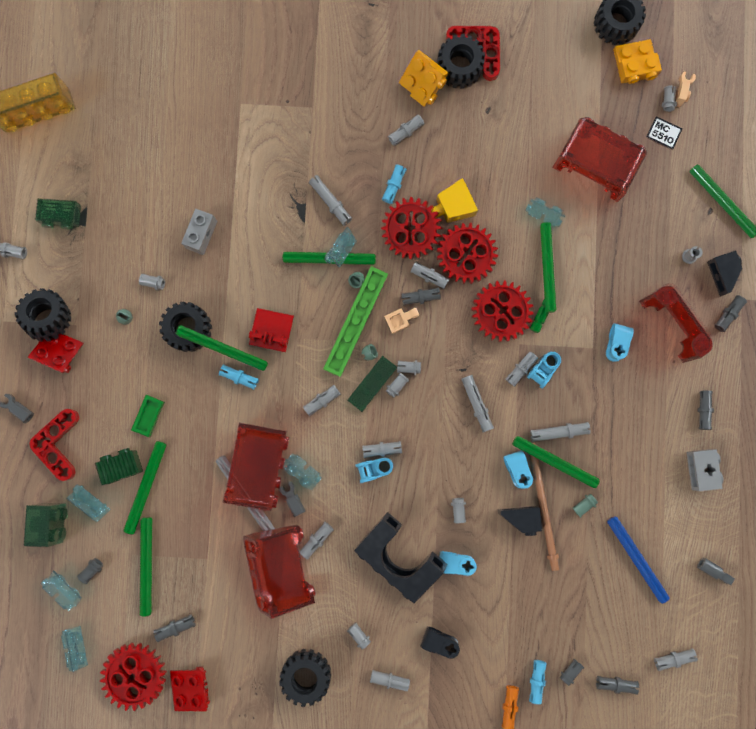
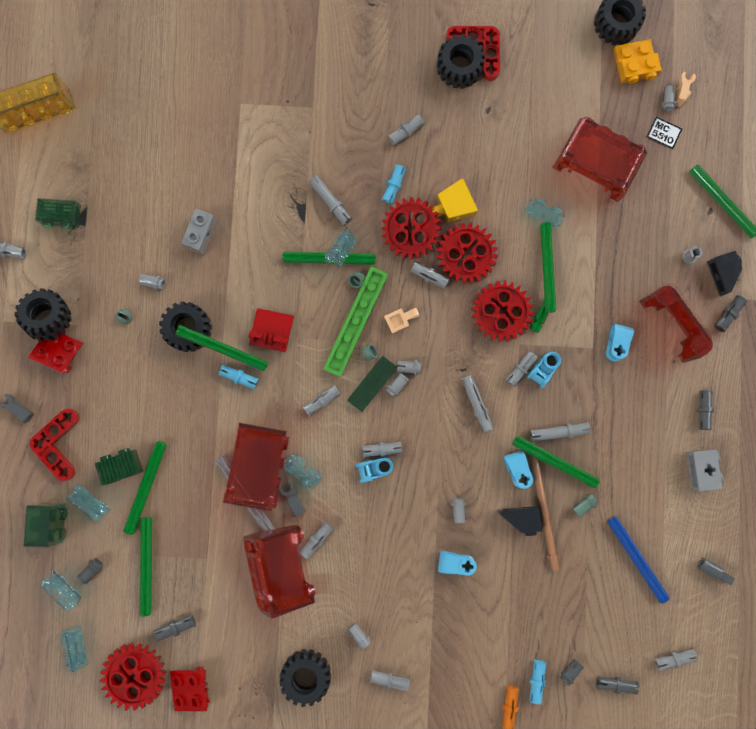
green tile [131,395,165,437] -> none
black arch [354,512,447,604] -> none
light orange plate [399,50,448,107] -> none
dark grey pin [401,287,441,306] -> none
black piece [420,626,460,659] -> none

